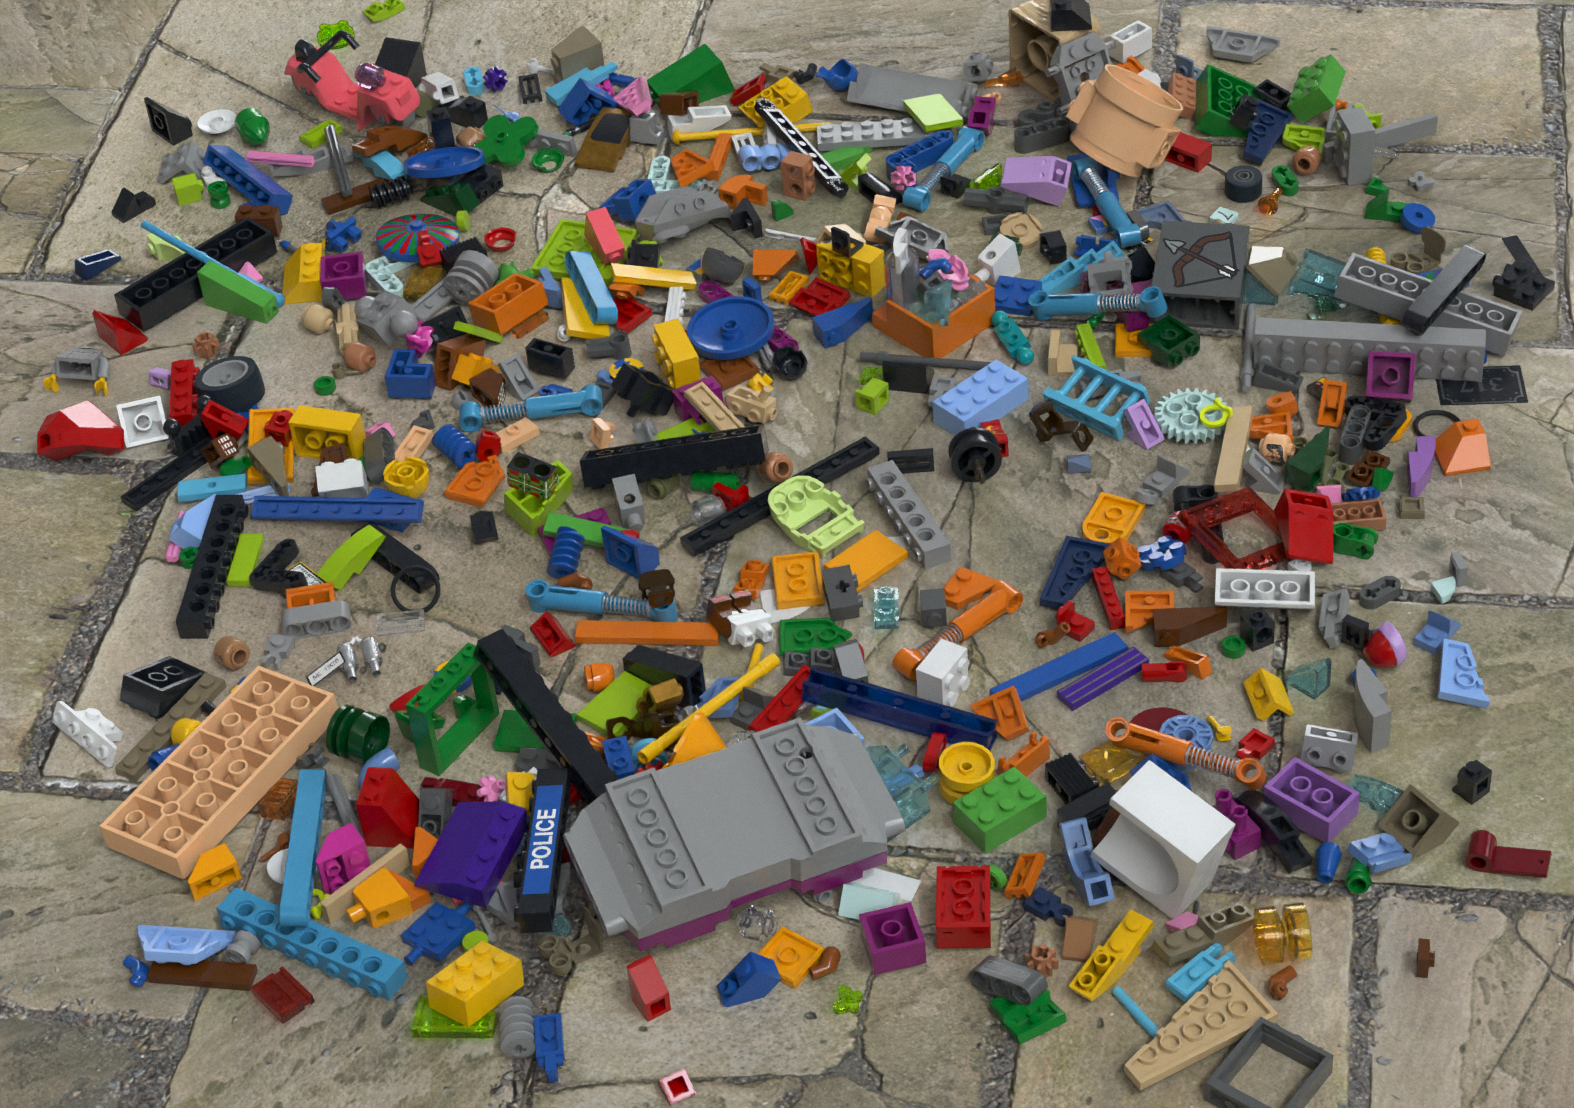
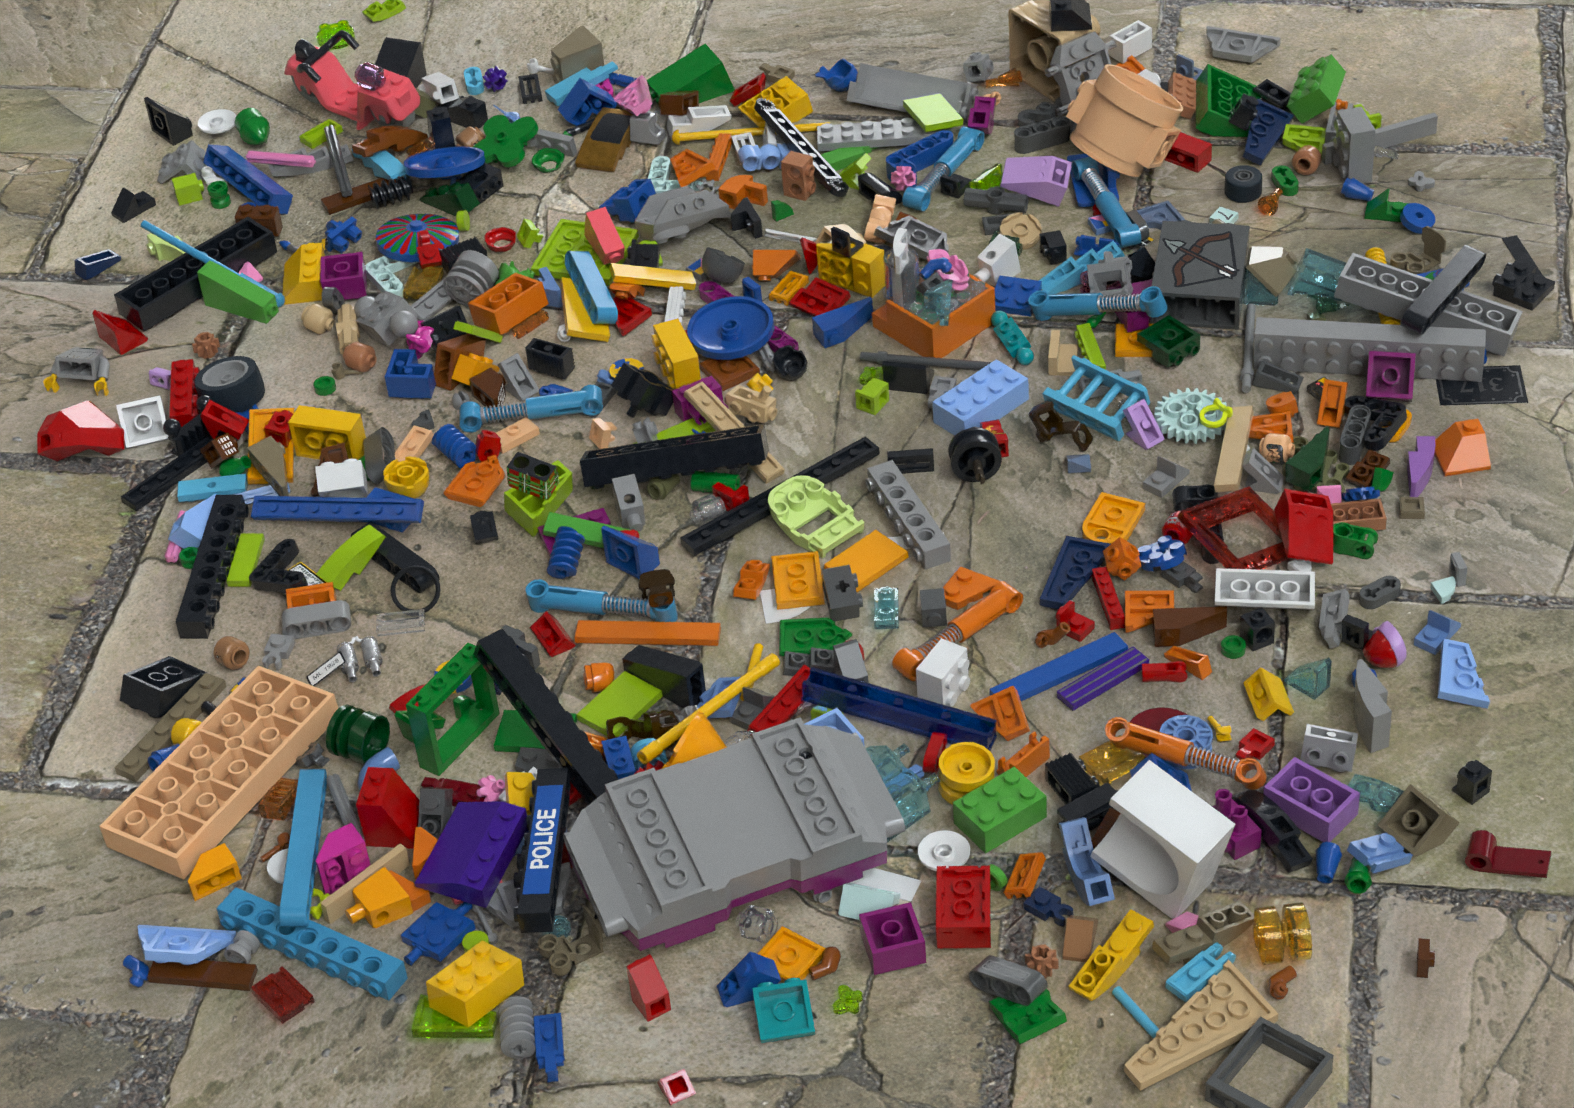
white bracket [52,701,123,768] -> none
bright pink slope [365,422,395,437] -> none
dark orange arm [558,572,593,590] -> none
dark grey piece [586,331,632,360] -> none
pearl gold brick [636,678,684,721] -> none
hips [706,589,775,647] -> none
nougat head [759,452,793,483] -> none
black arm [794,63,817,83] -> none
light grey tile [1134,489,1159,504] -> none
green tile [1365,176,1387,196] -> none
black tyre [1413,410,1461,439] -> none
none -> lime tile [517,219,544,248]
none -> teal plate [752,978,815,1043]
none -> white dish [918,830,970,871]
none -> blue cone [1341,178,1374,202]

